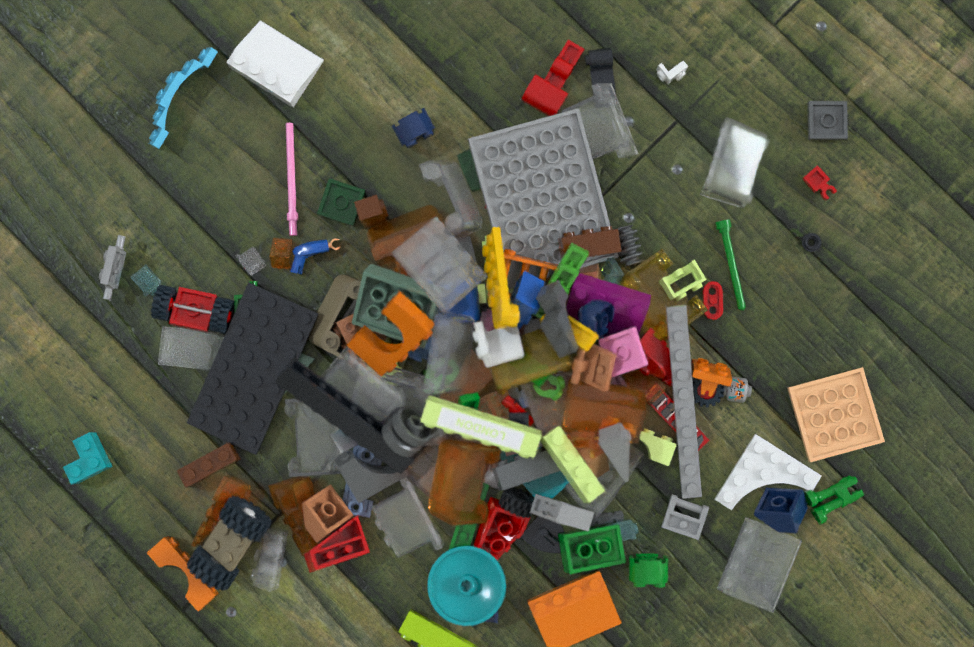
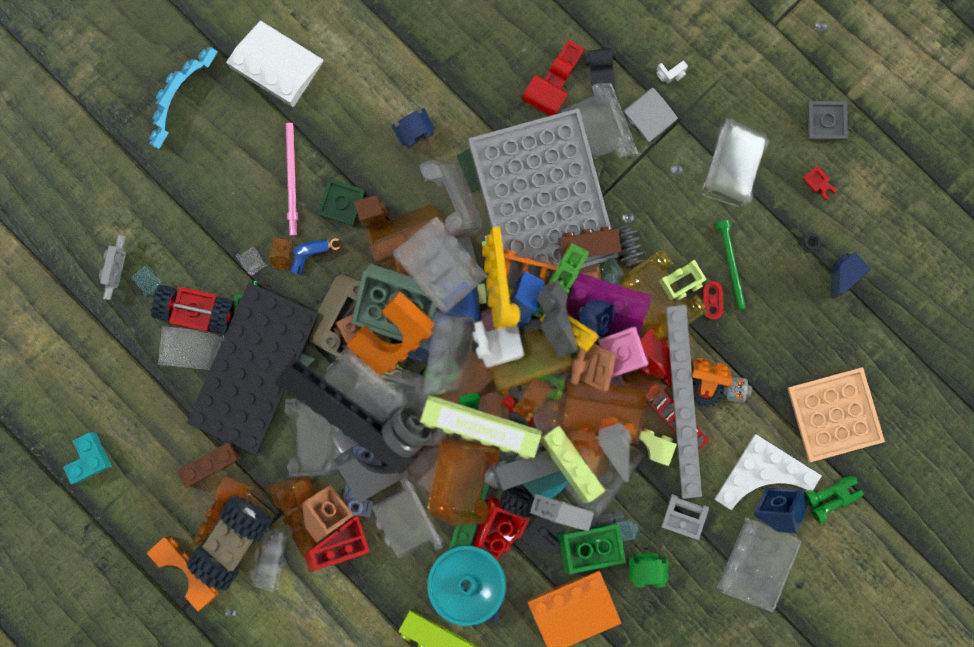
none -> clear orange brick [513,378,552,421]
none -> light grey slope [623,88,678,142]
none -> dark blue slope [830,252,871,299]

